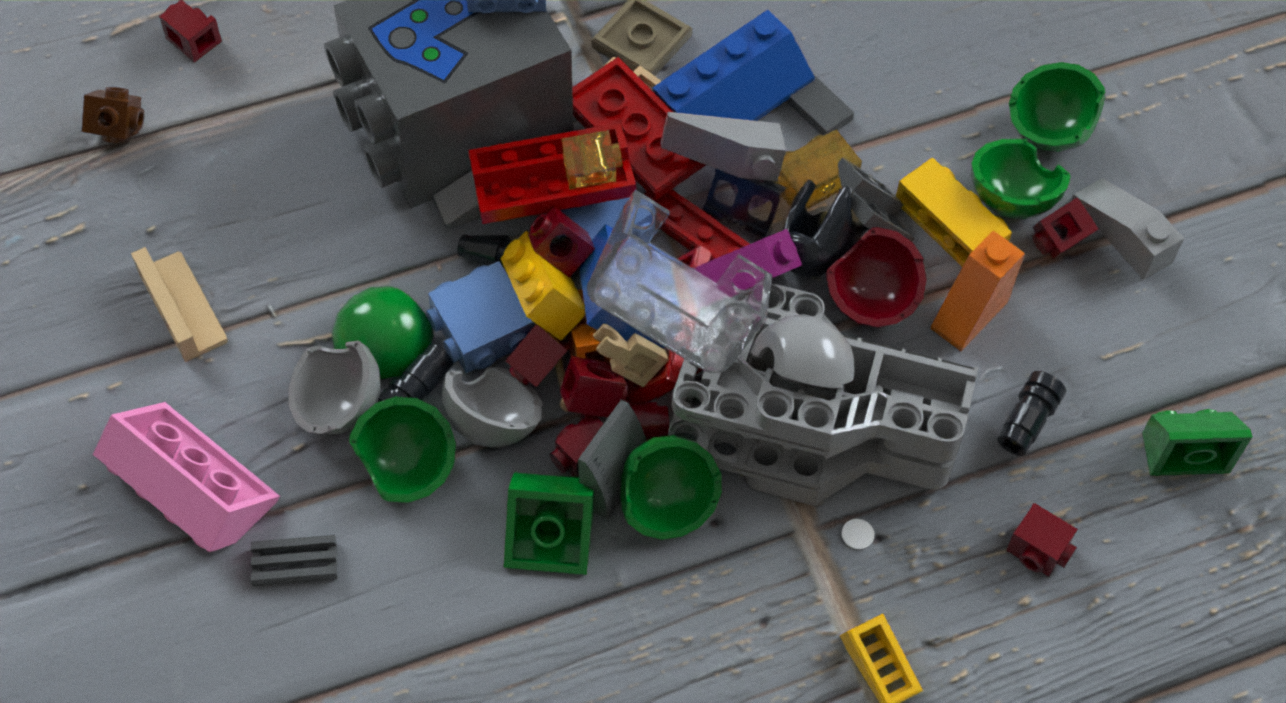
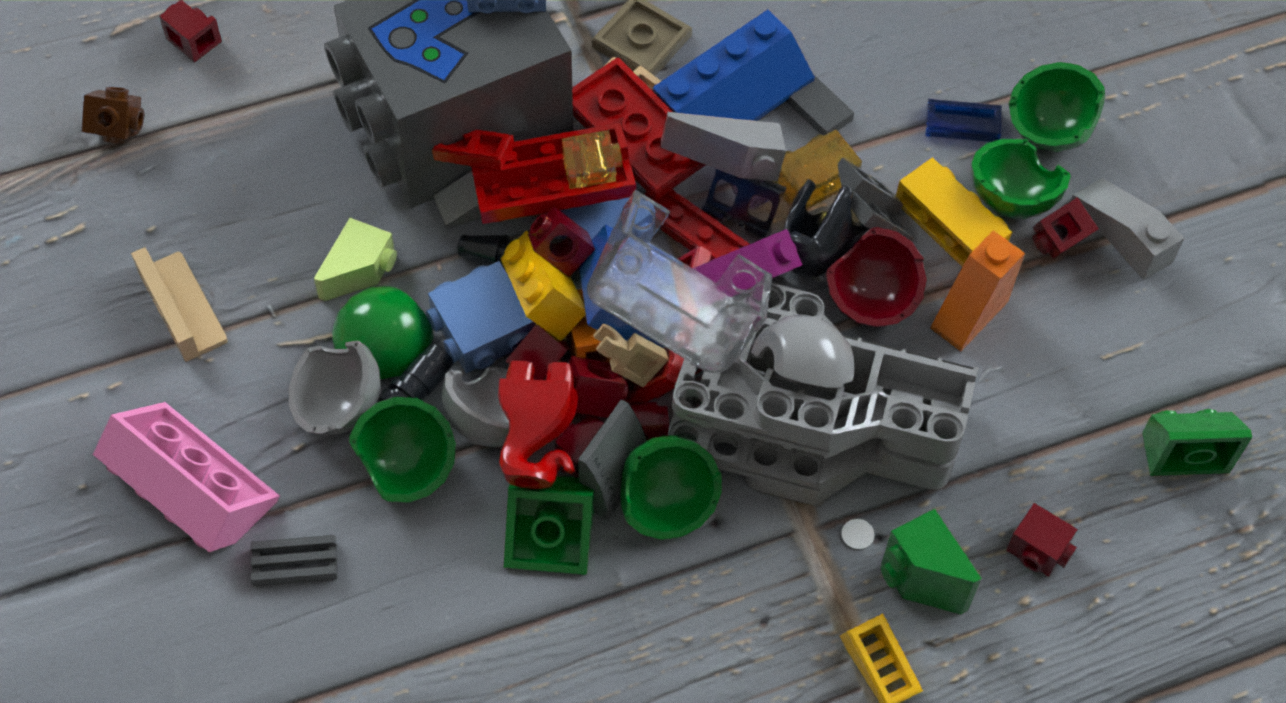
black axle [997,371,1067,456] -> none
none -> yellowish green slope [314,218,397,301]
none -> red tile [432,129,515,171]
none -> red hips [498,360,578,489]
none -> green slope [881,509,982,615]
none -> clear blue tile [925,99,1002,142]

